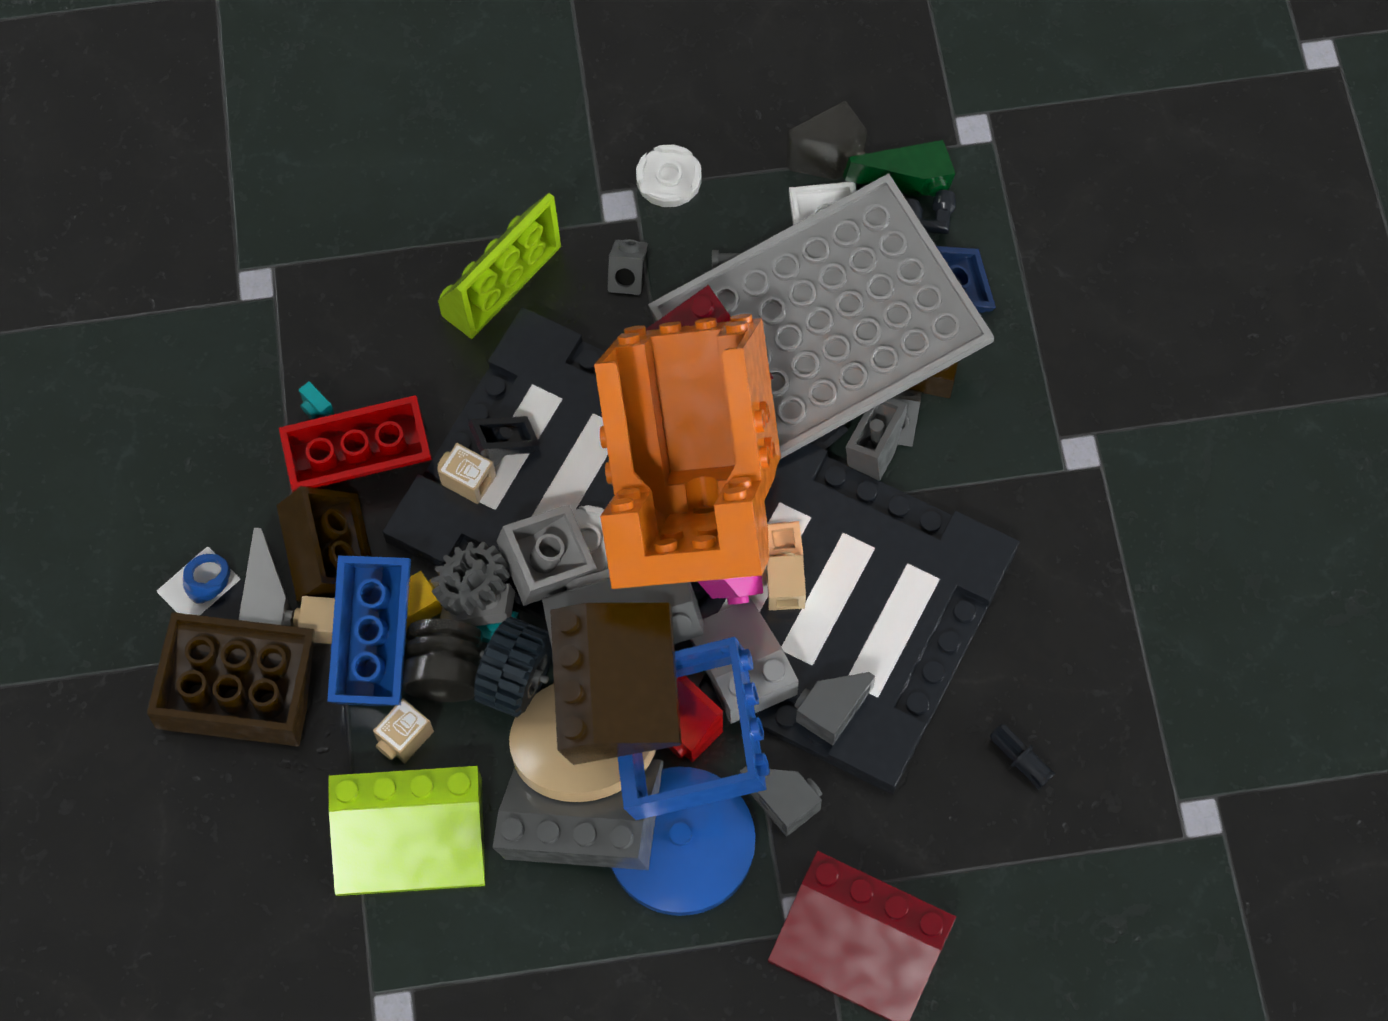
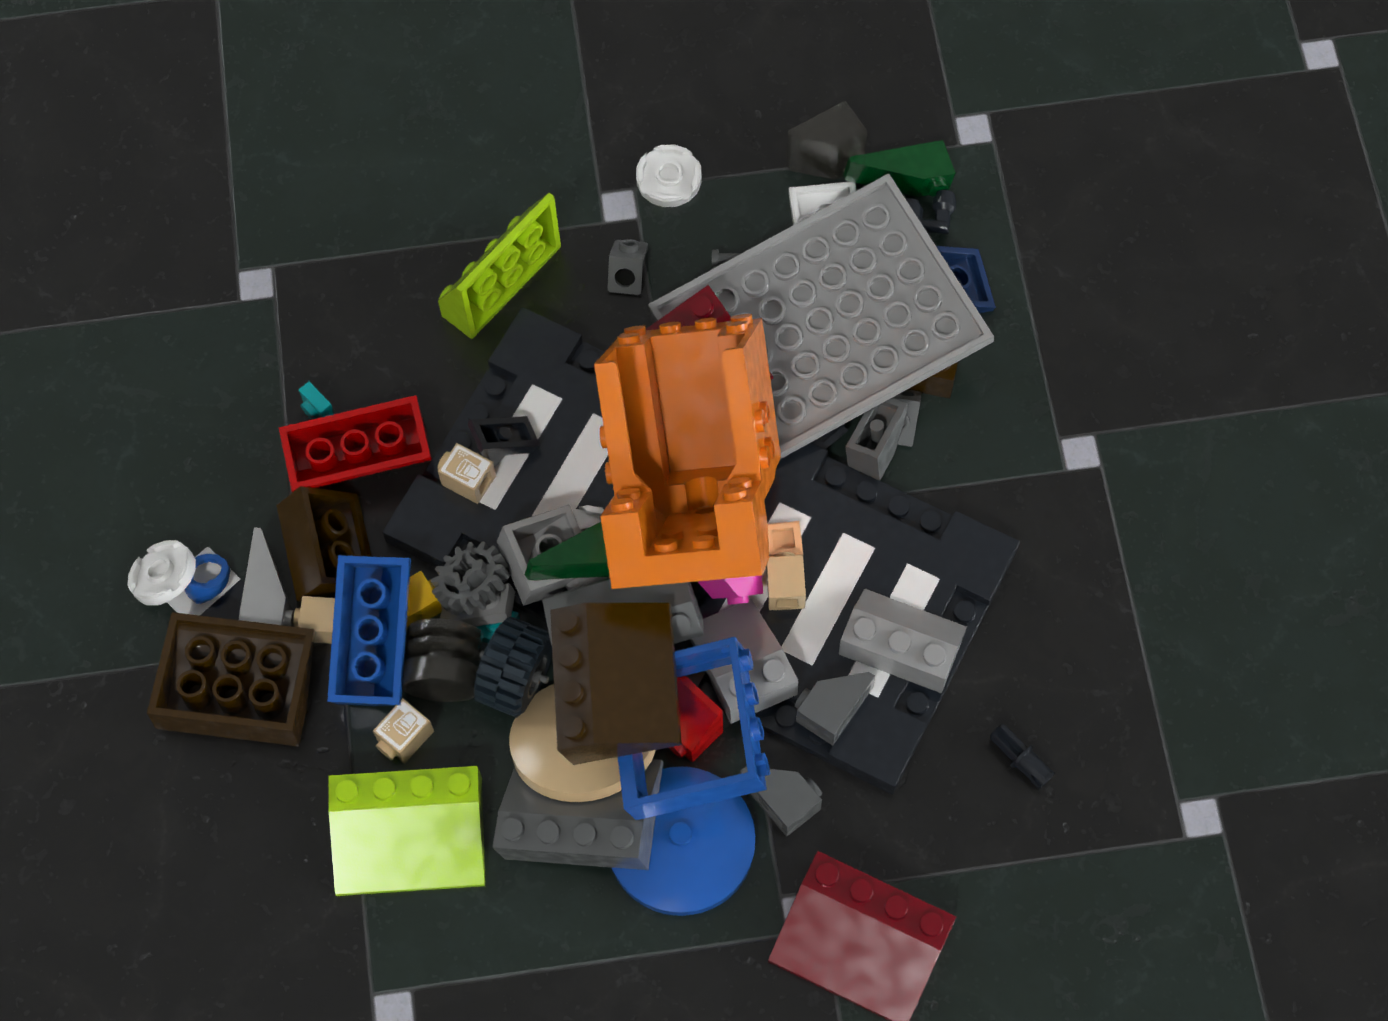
none -> white tile [128,540,196,606]
none -> dark green slope [524,522,610,580]
none -> light grey slope [839,589,967,693]

